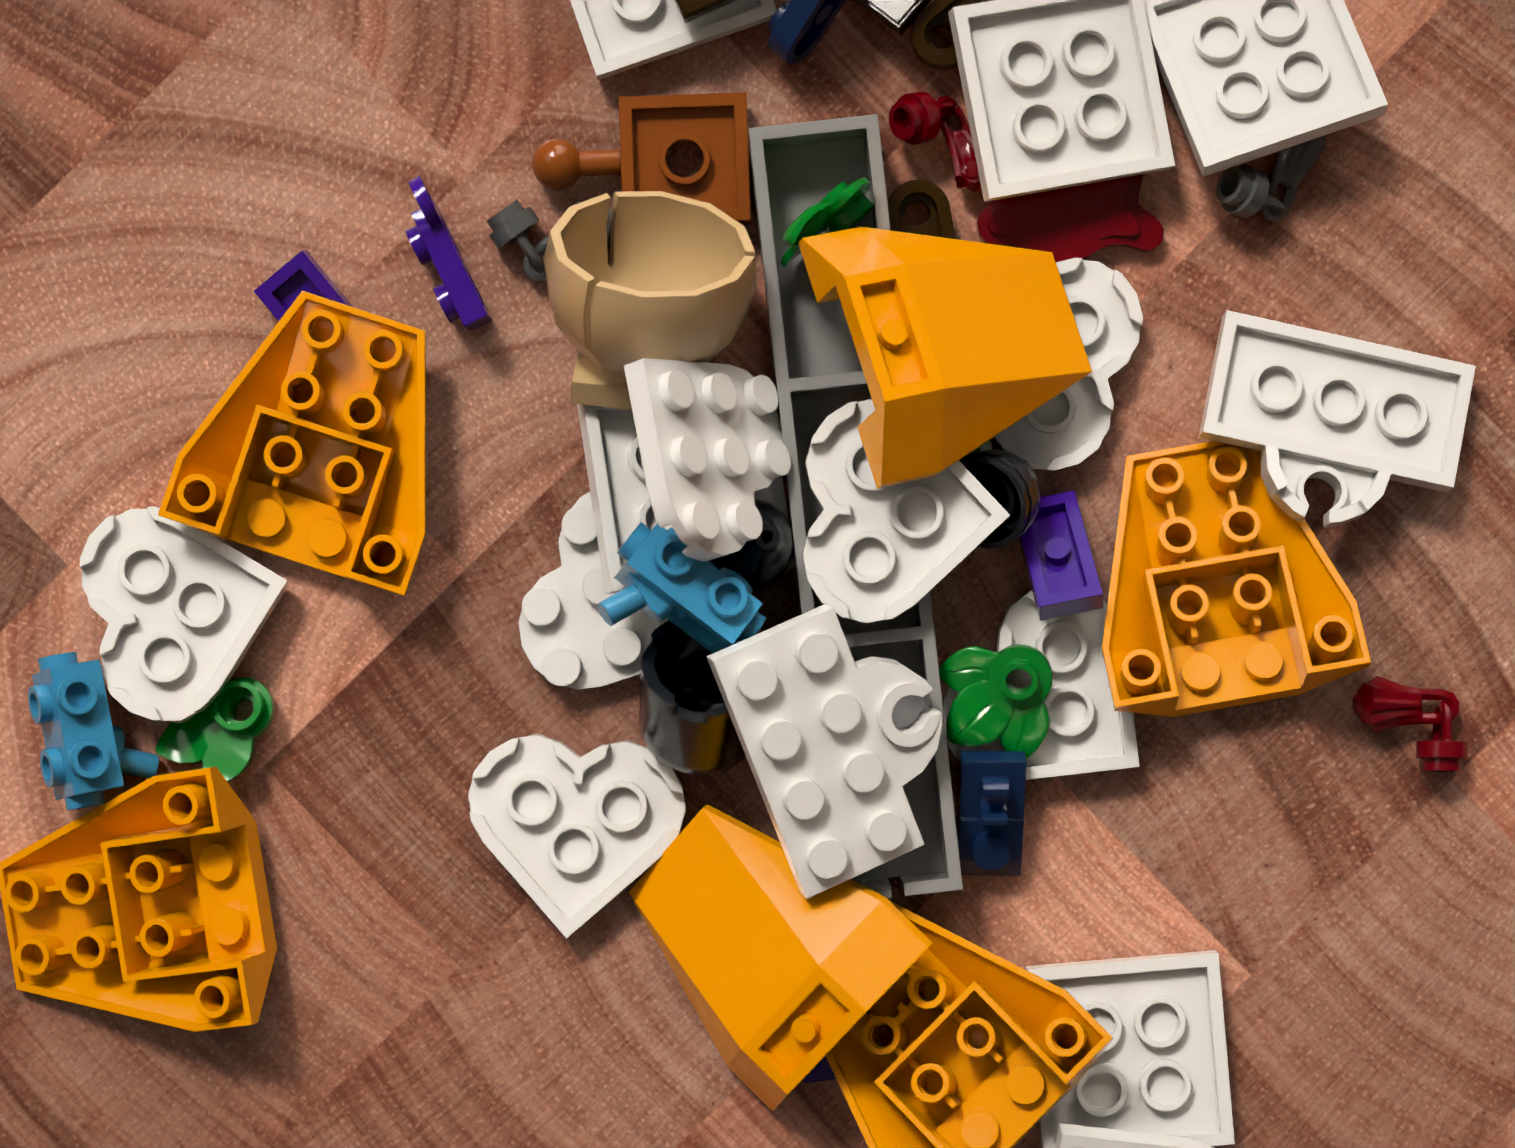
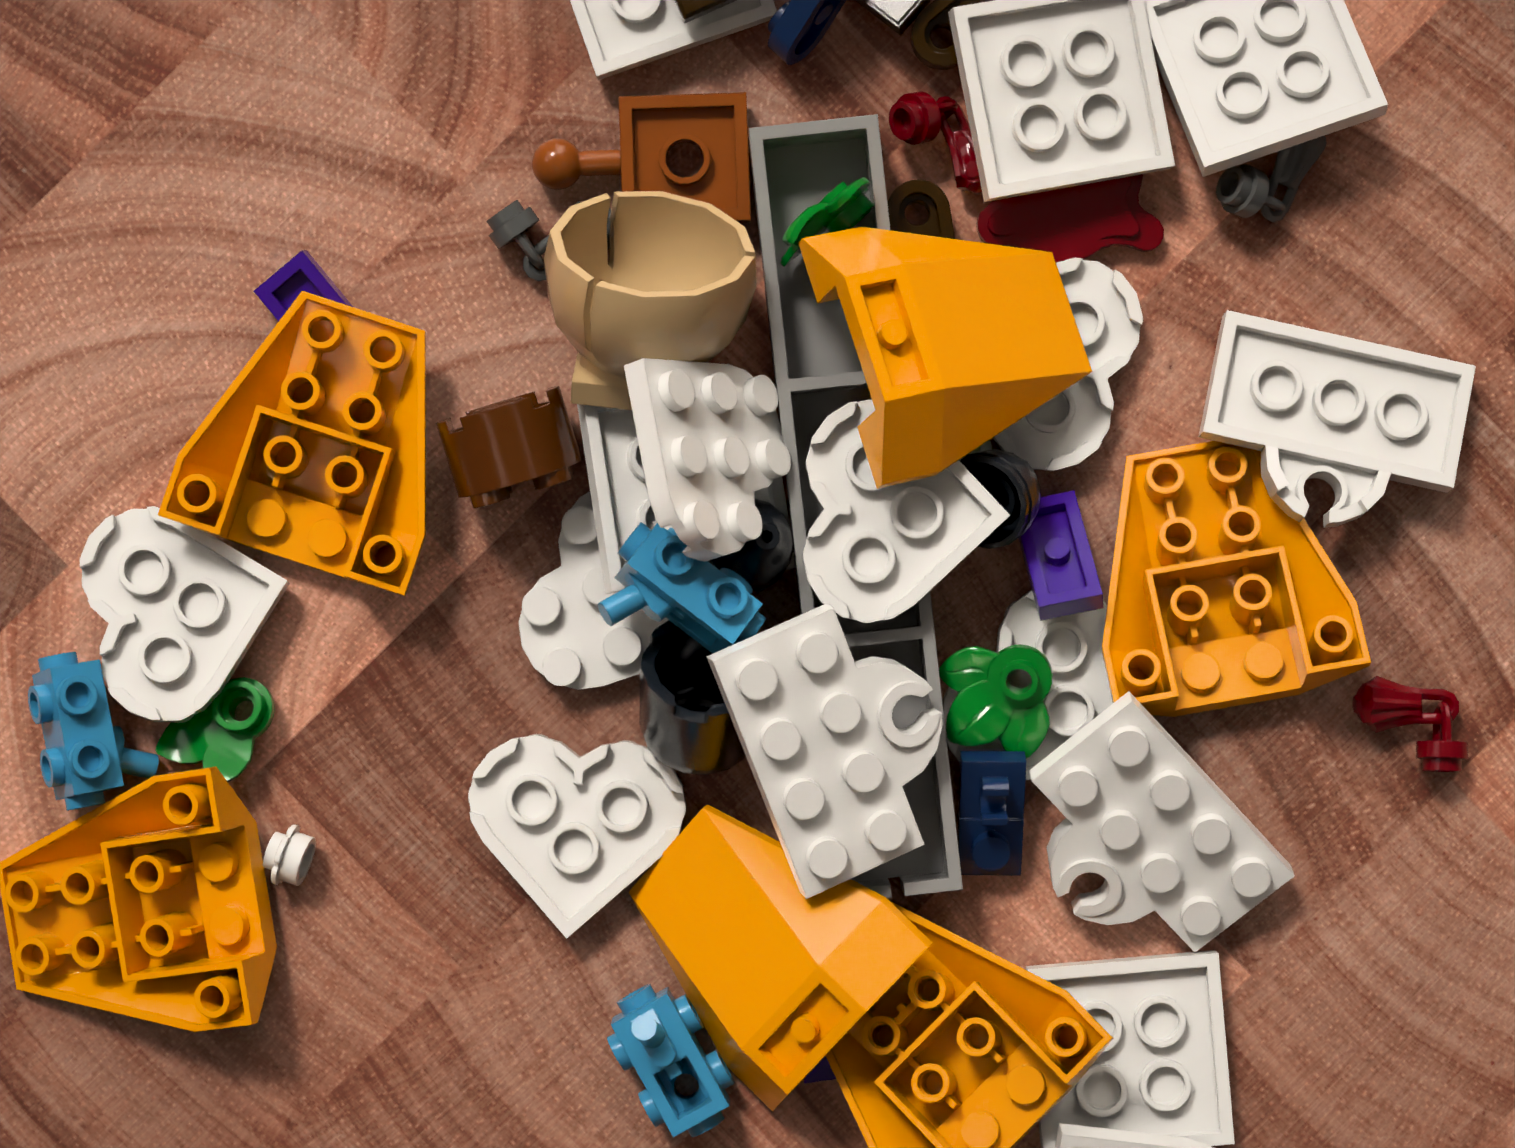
dark purple hinge [405,176,492,331] -> none
none -> white plate [263,824,316,886]
none -> reddish brown brick [436,386,582,508]
none -> dark azure brick [607,984,735,1137]
none -> white plate [1029,691,1295,952]

